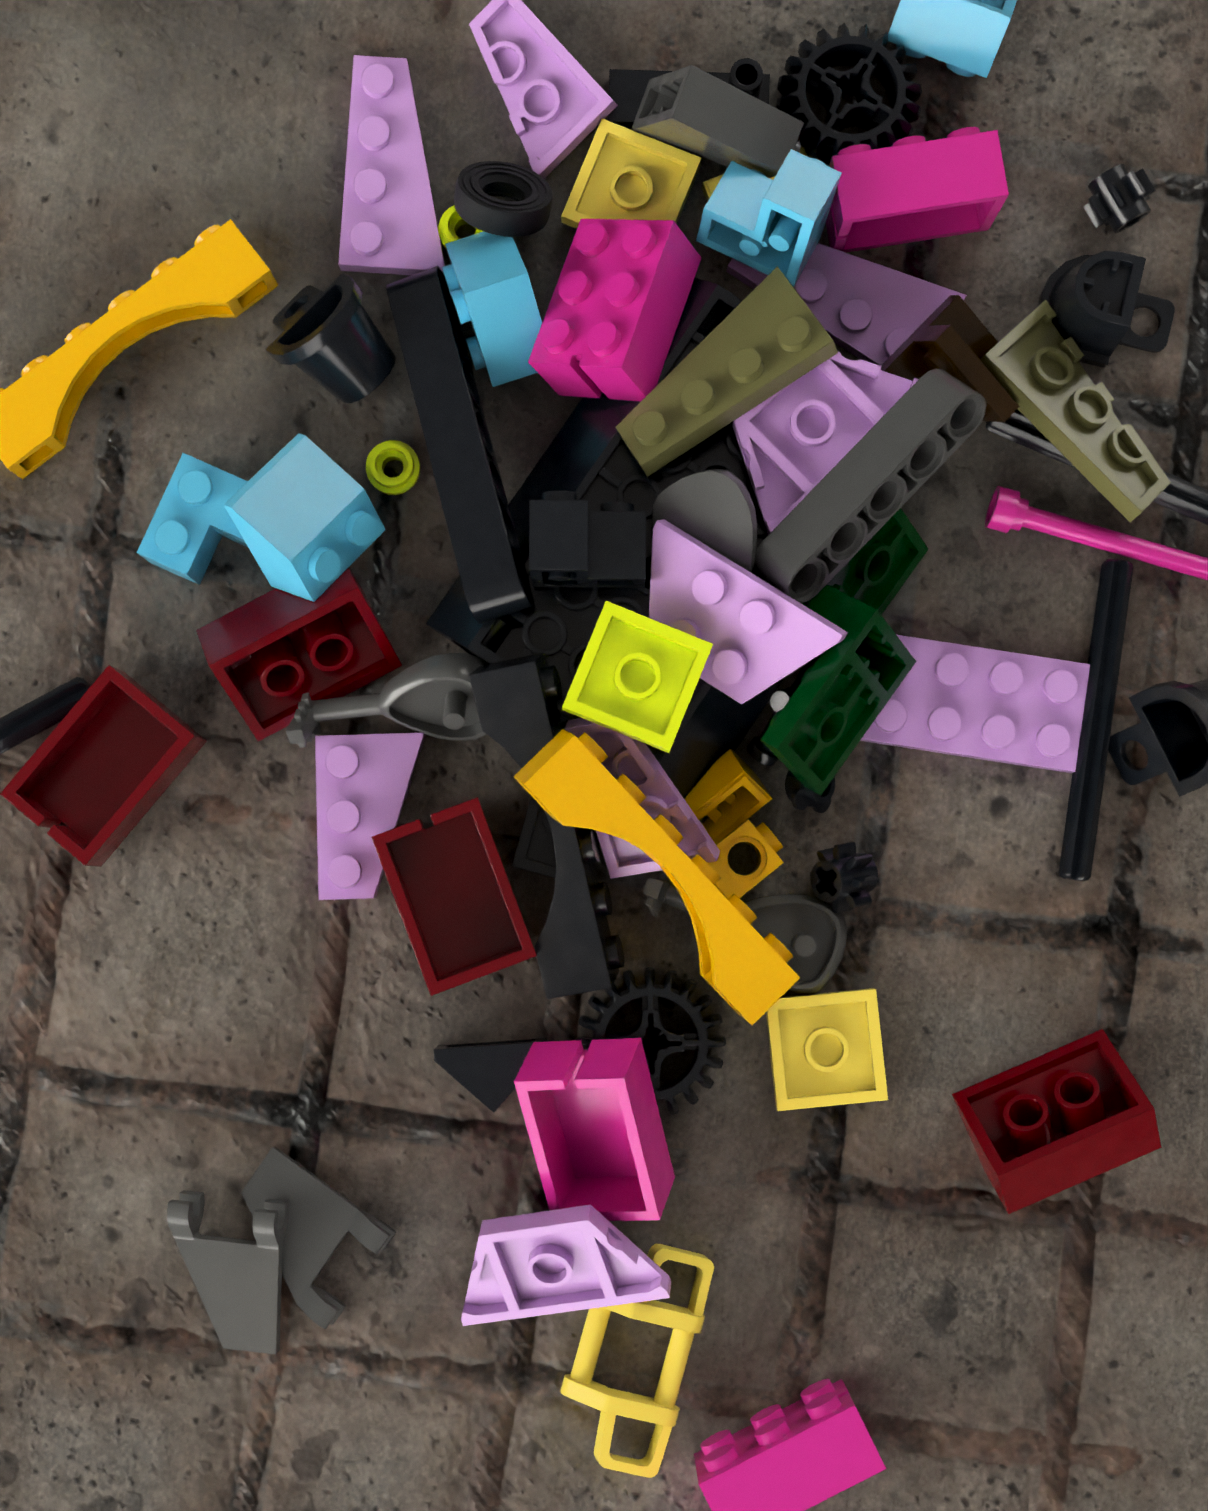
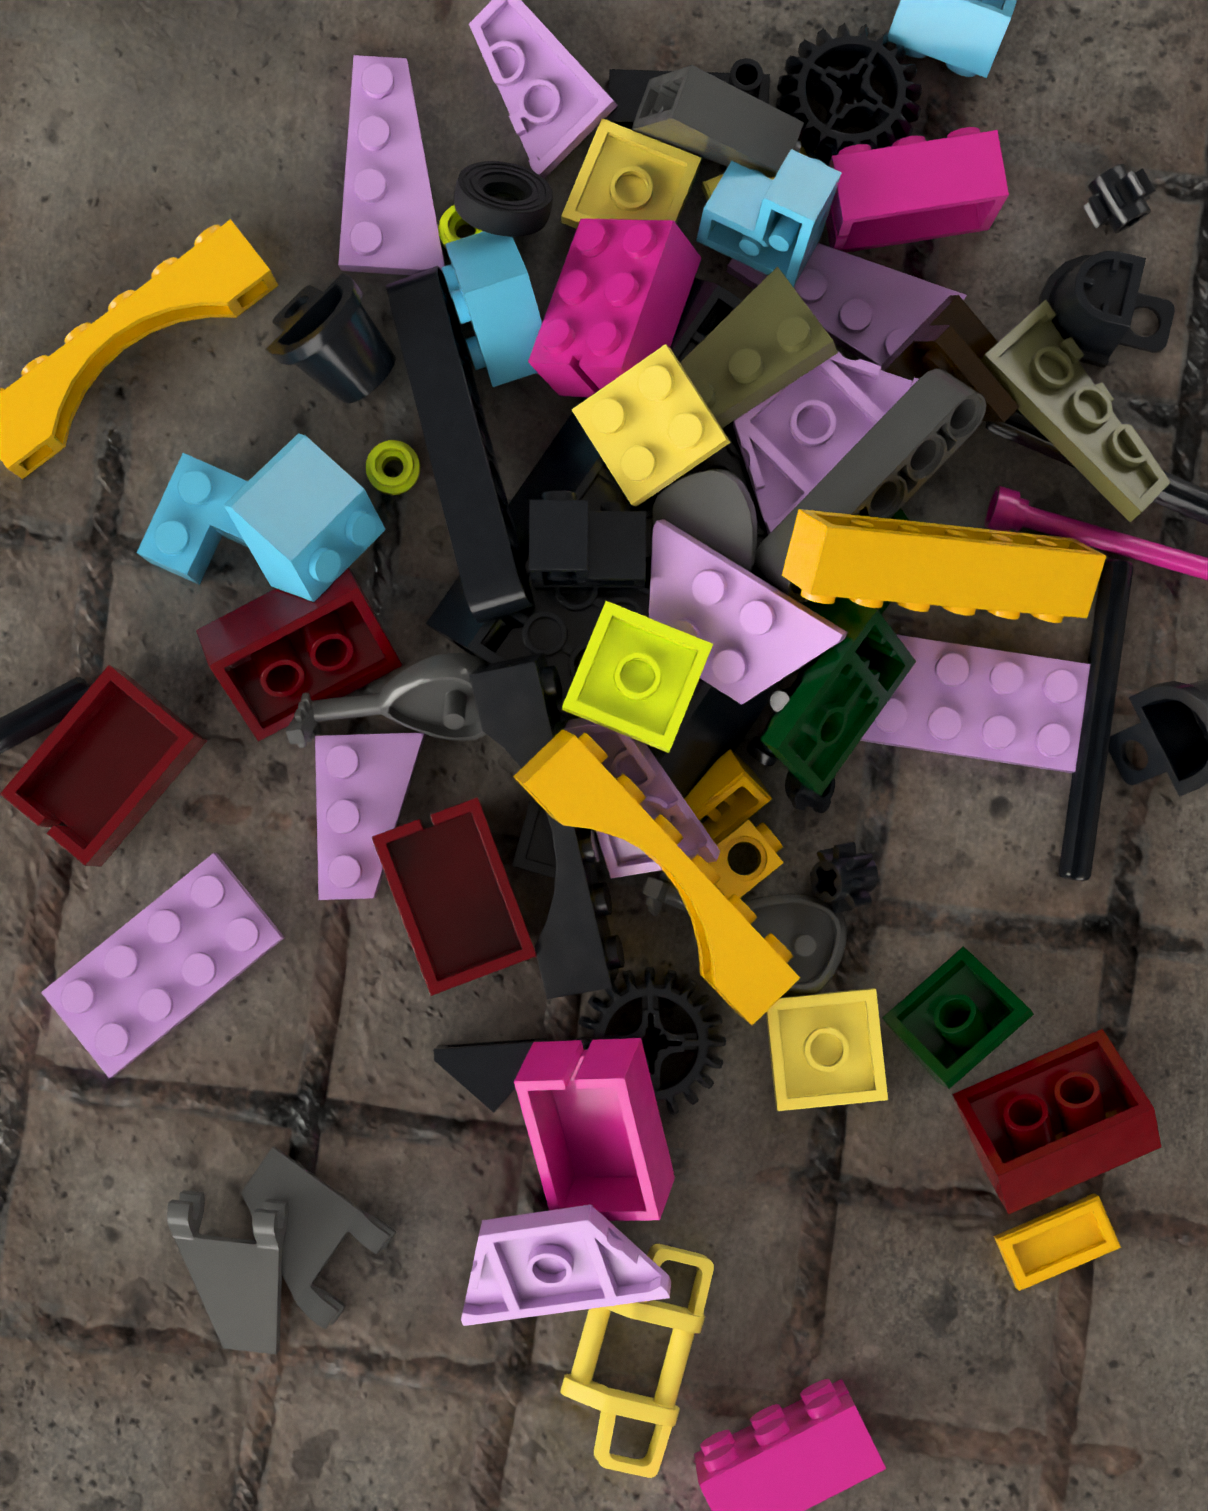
none -> lavender plate [41,853,285,1078]
none -> light yellow plate [572,344,731,507]
none -> yellow brick [782,509,1106,623]
none -> dark green slope [882,946,1034,1089]
none -> yellow tile [994,1193,1121,1291]

